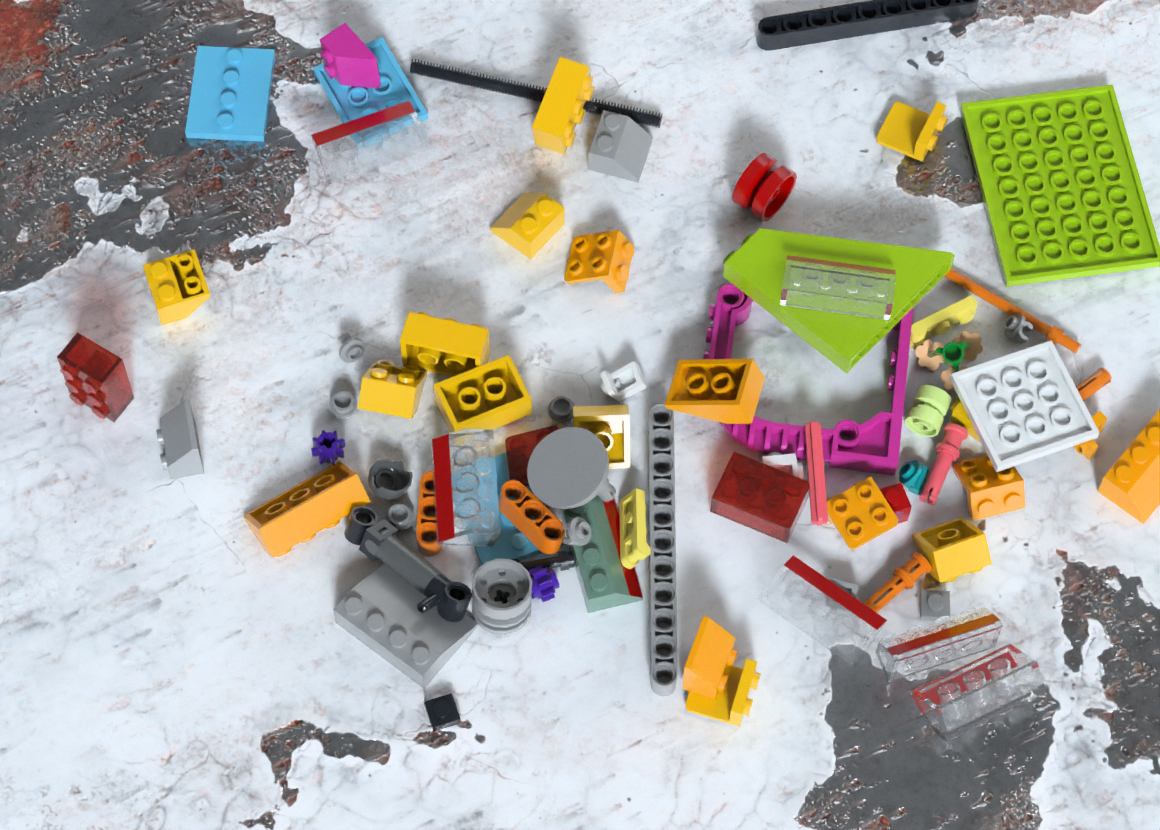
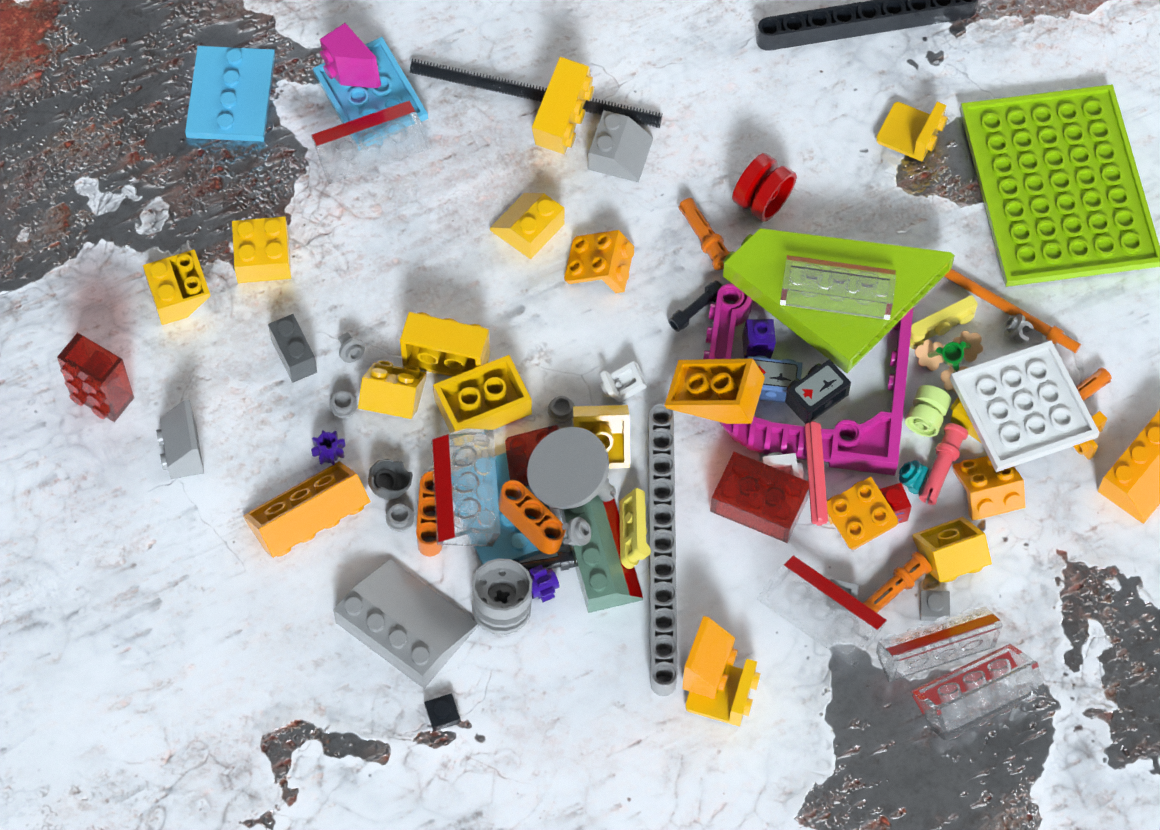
black piece [344,506,472,622] -> none
none -> yellow brick [232,216,291,283]
none -> dark grey brick [268,314,317,383]
none -> black bar [668,280,723,332]
none -> orange pin [678,198,730,270]
none -> dark purple brick [742,319,776,359]
none -> brick [748,356,803,403]
none -> brick [785,359,851,424]

